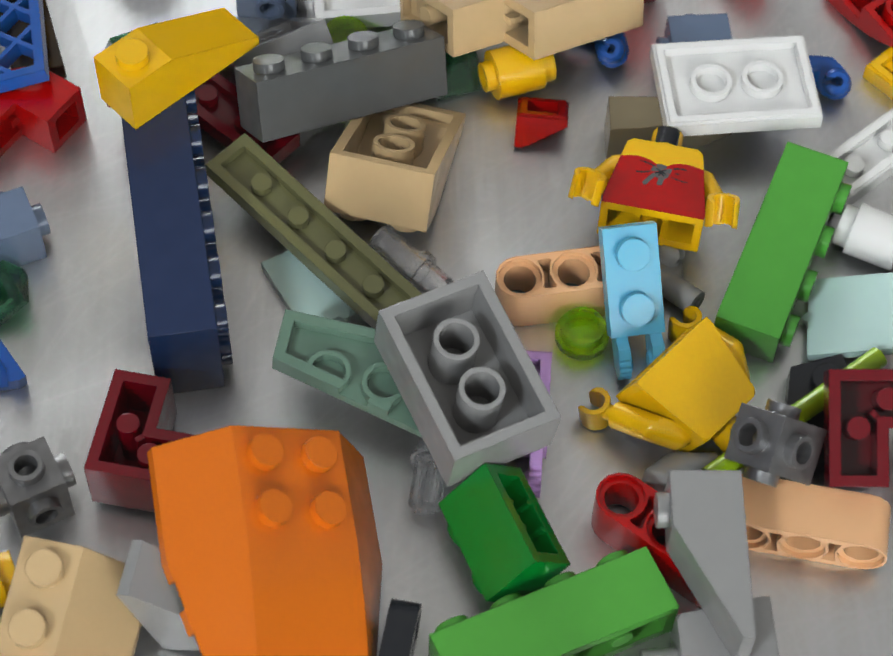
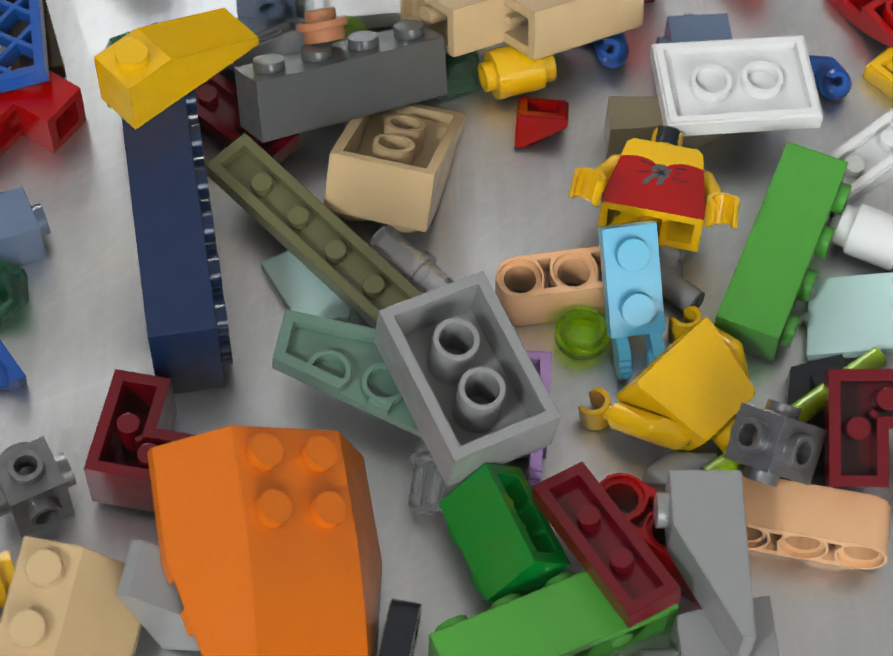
none -> nougat plate [296,7,348,45]
none -> dark red plate [532,461,681,629]

